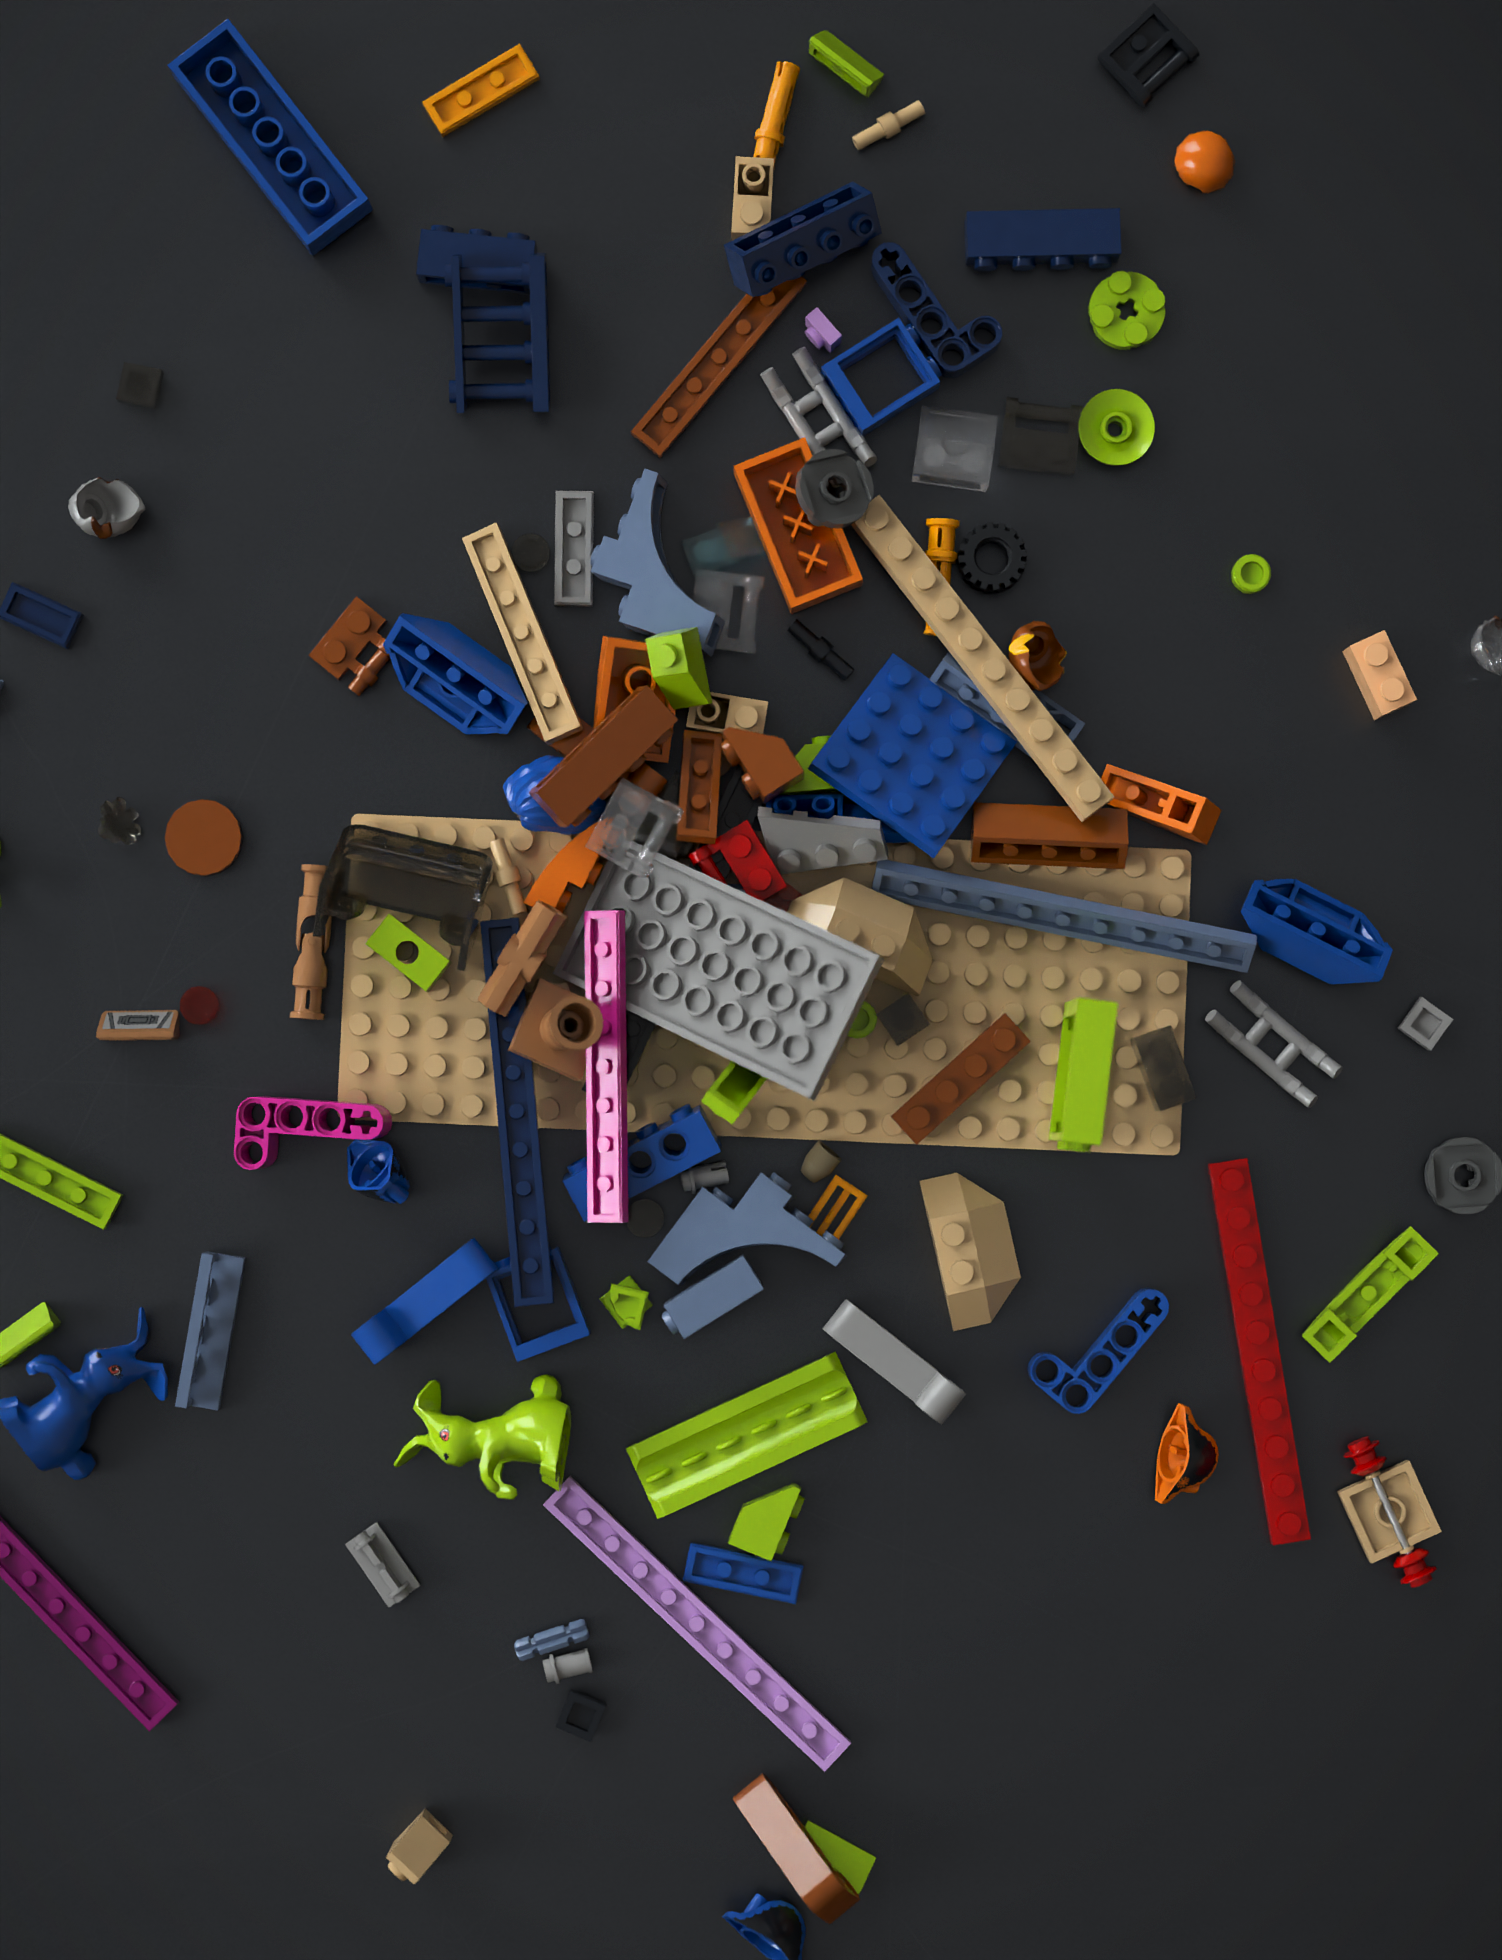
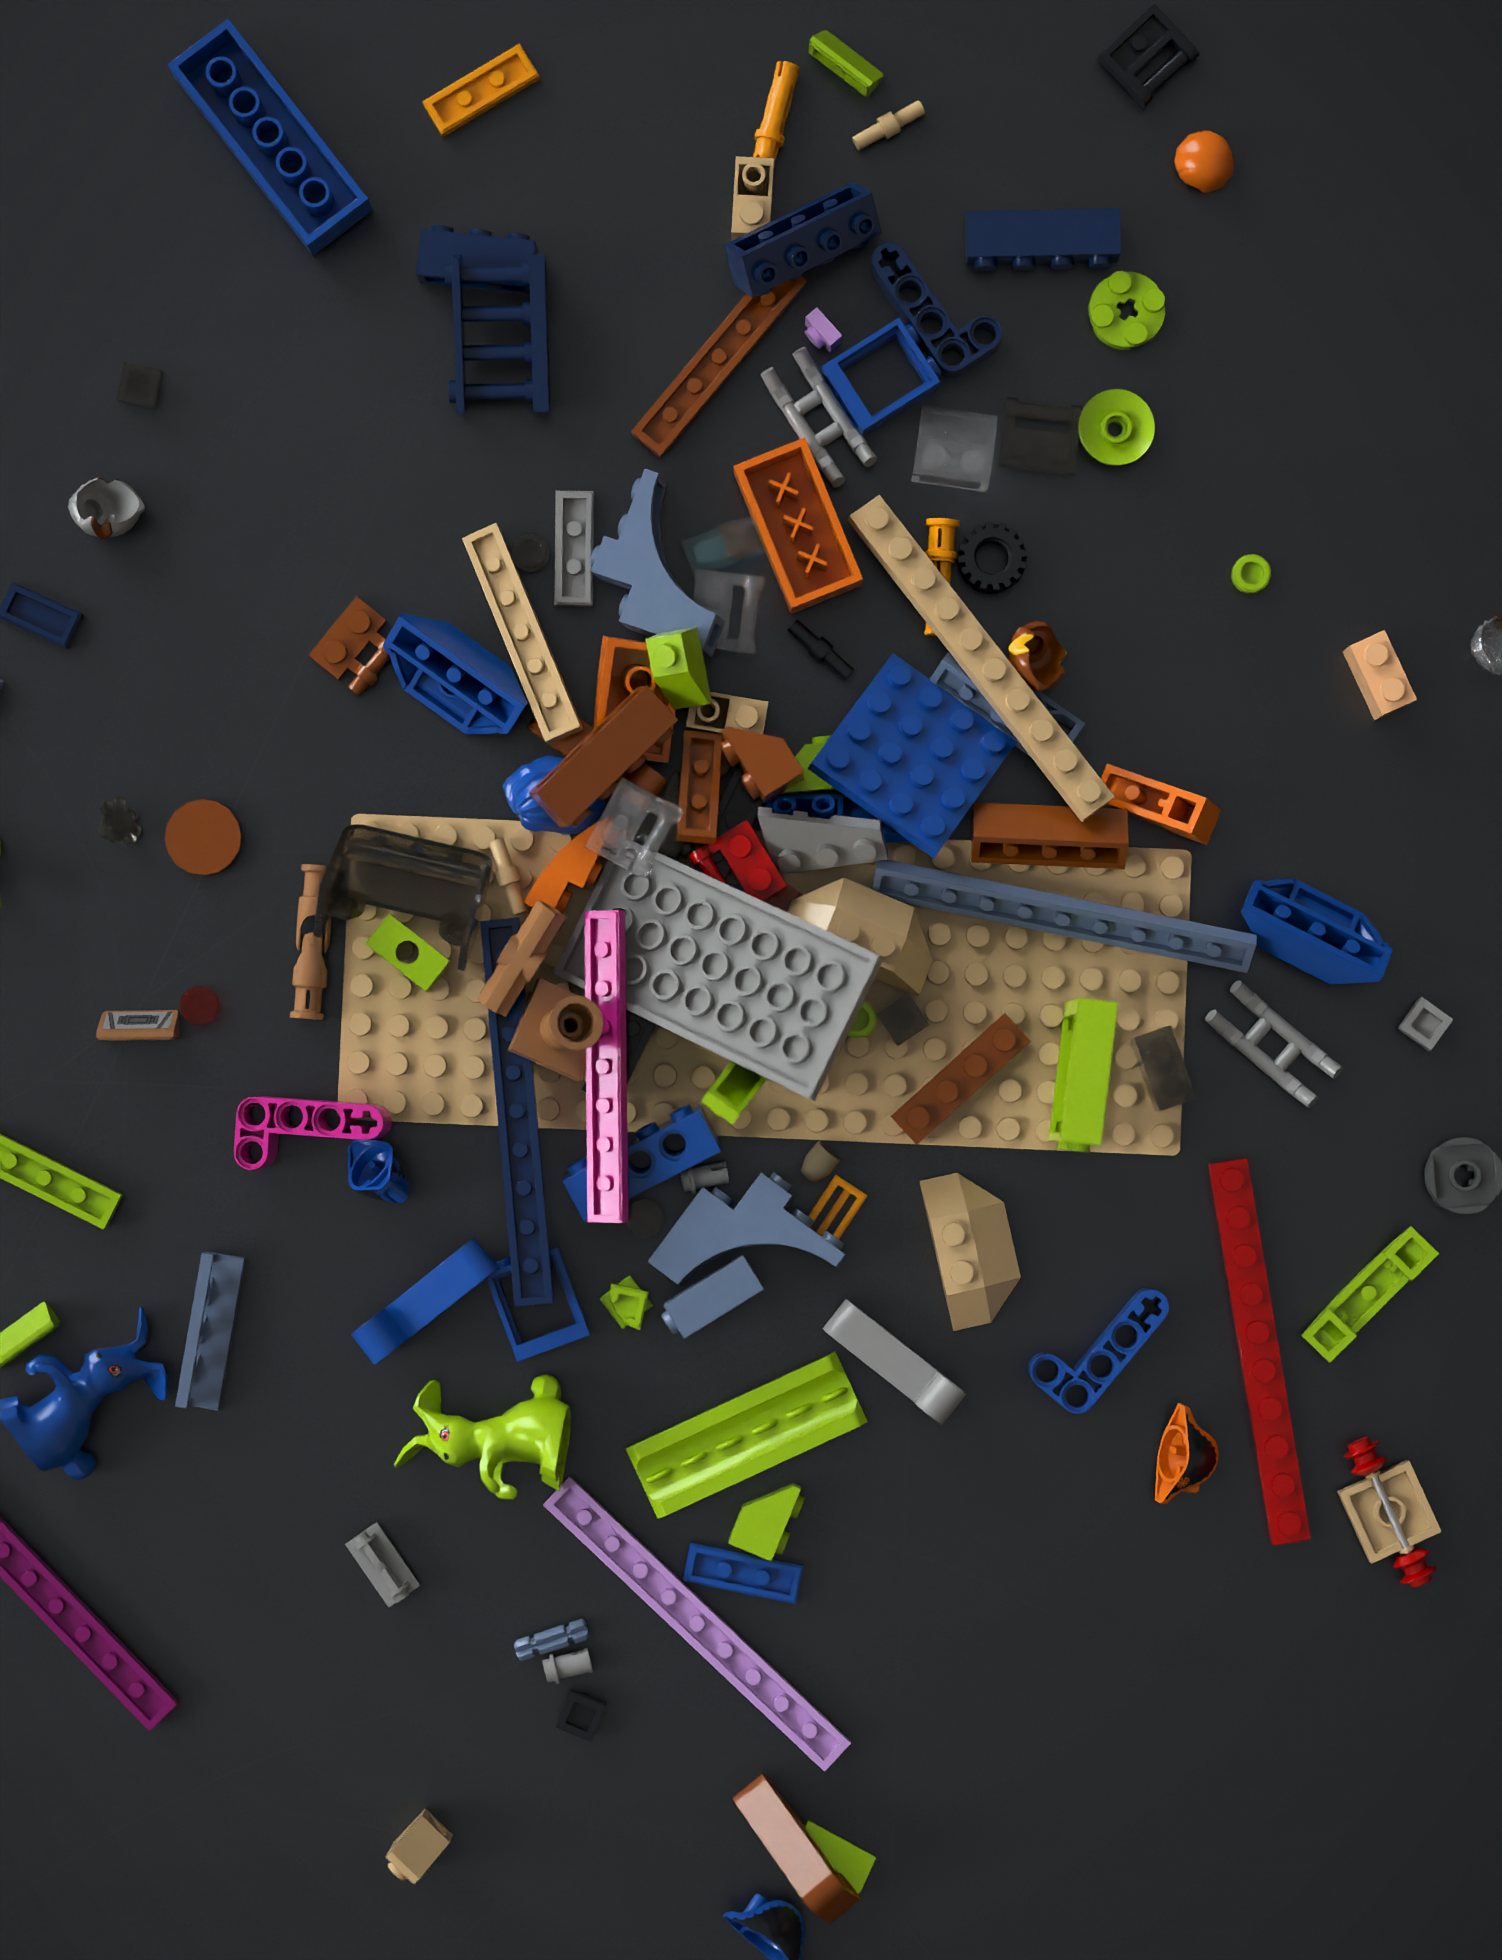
dark grey plate [795,449,874,528] -> none

